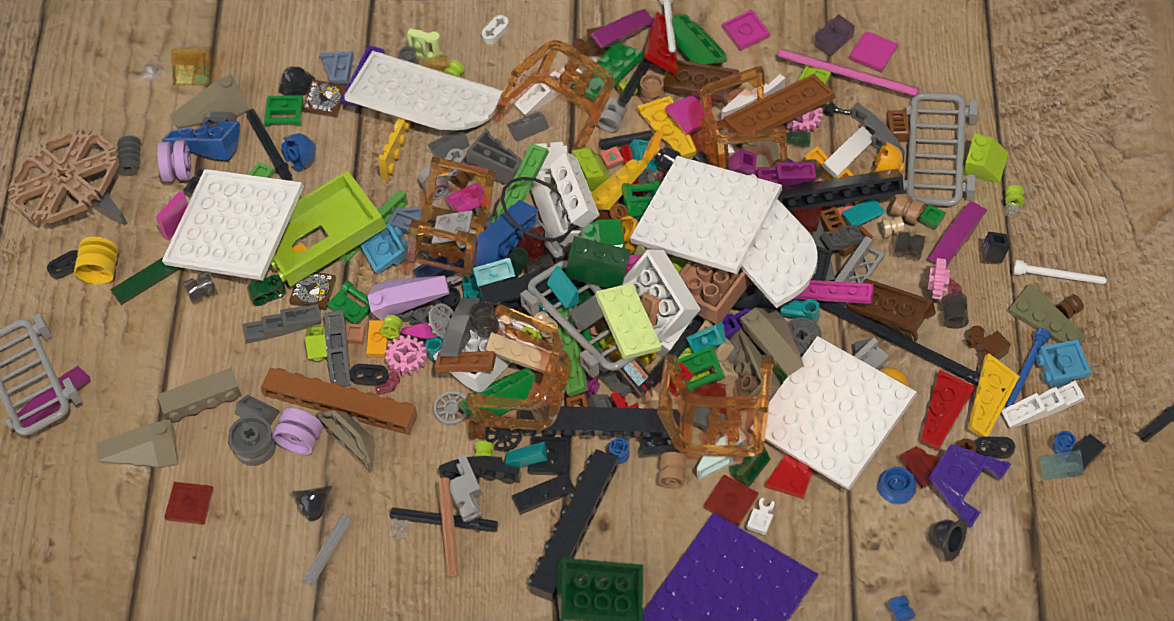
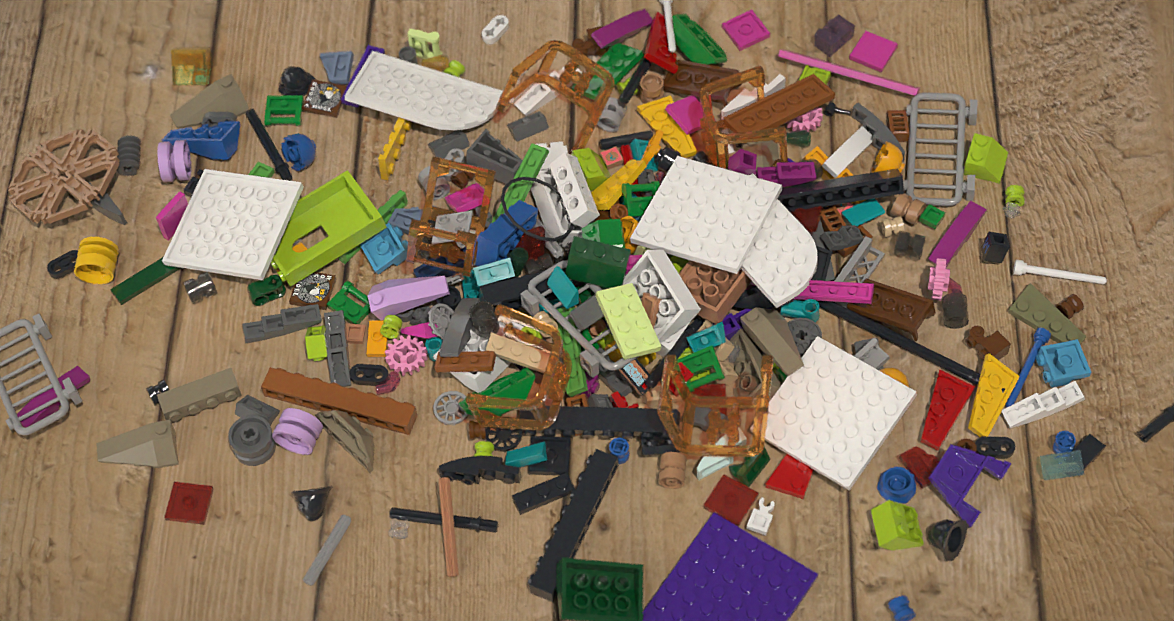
light grey plate [450,453,483,522] -> none
none -> black wheel [146,379,169,405]
none -> lime slope [871,500,924,551]

